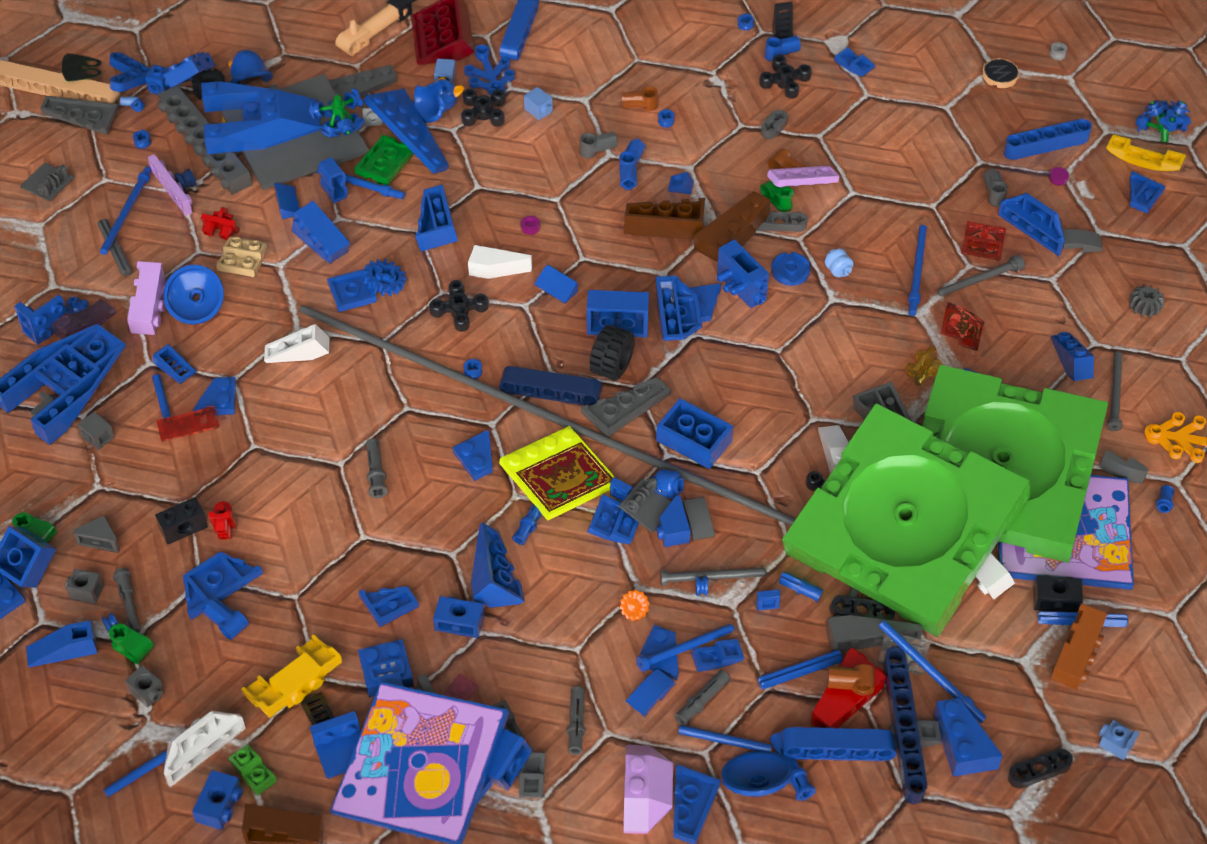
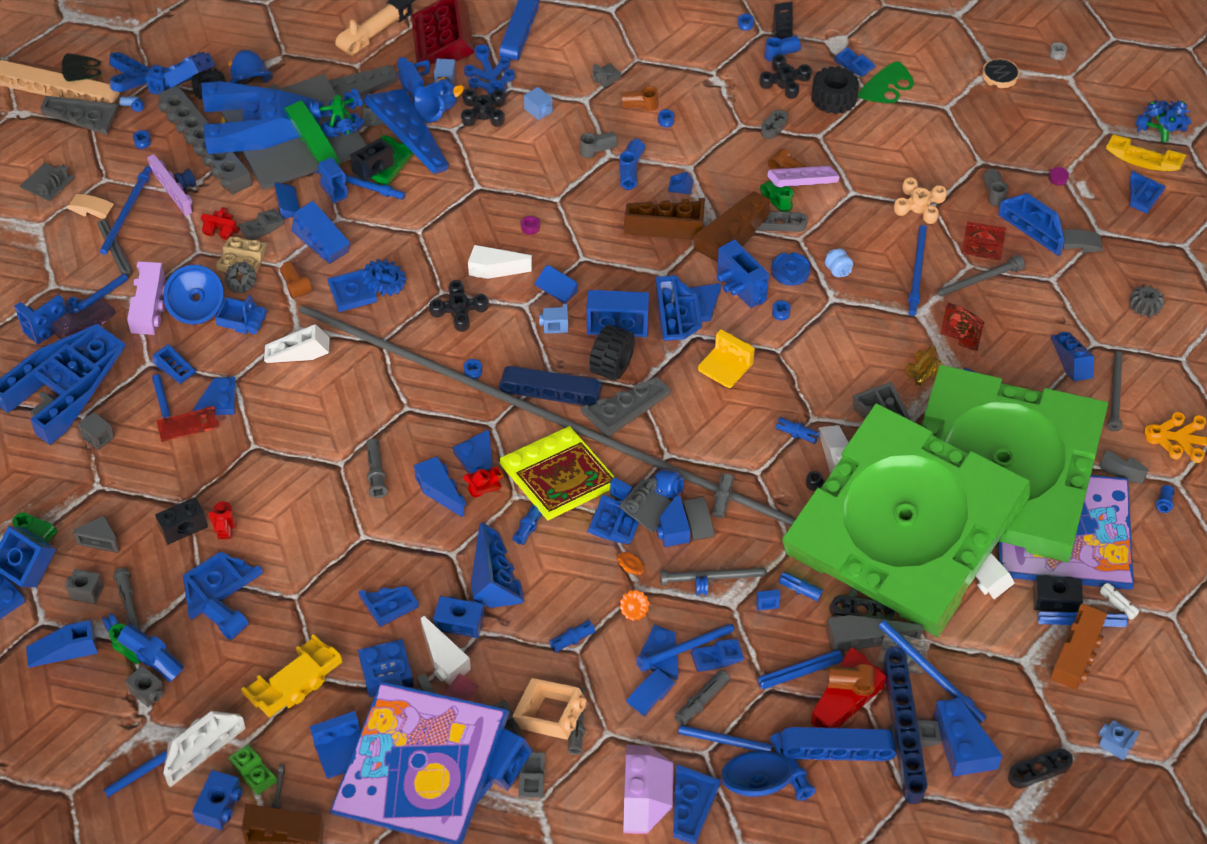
black slope [300,692,335,726] -> none
blue wedge [415,185,458,252] -> none
blue brick [656,398,733,469] -> none
blue beam [1003,119,1092,160] -> none
none -> light nougat slope [68,194,114,219]
none -> blue bar [78,274,128,311]
none -> blue piece [118,624,184,682]
none -> blue piece [215,295,267,334]
none -> dark grey gear [224,262,256,293]
none -> dark grey slope [239,209,284,240]
none -> dark grey hinge [272,764,285,809]
none -> dark orange piece [280,261,312,299]
none -> green slope [284,100,341,165]
none -> black brick [350,138,394,181]
none -> blue piece [397,57,430,101]
none -> blue slope [414,457,466,517]
none -> white slope [421,616,471,686]
none -> red hips [463,467,504,497]
none -> light nougat window [512,678,587,740]
none -> medium blue brick [539,304,568,334]
none -> blue pin [549,620,595,653]
none -> dark grey bracket [592,64,621,88]
none -> orange piece [617,552,645,575]
none -> yellow bracket [698,329,755,388]
none -> dark grey pin [712,473,734,518]
none -> blue bush [772,301,791,321]
none -> blue pin [776,417,820,444]
none -> black tyre [811,66,859,114]
none -> green piece [858,61,914,103]
none -> light nougat gear [894,178,947,224]
none -> white axle [1100,583,1139,619]

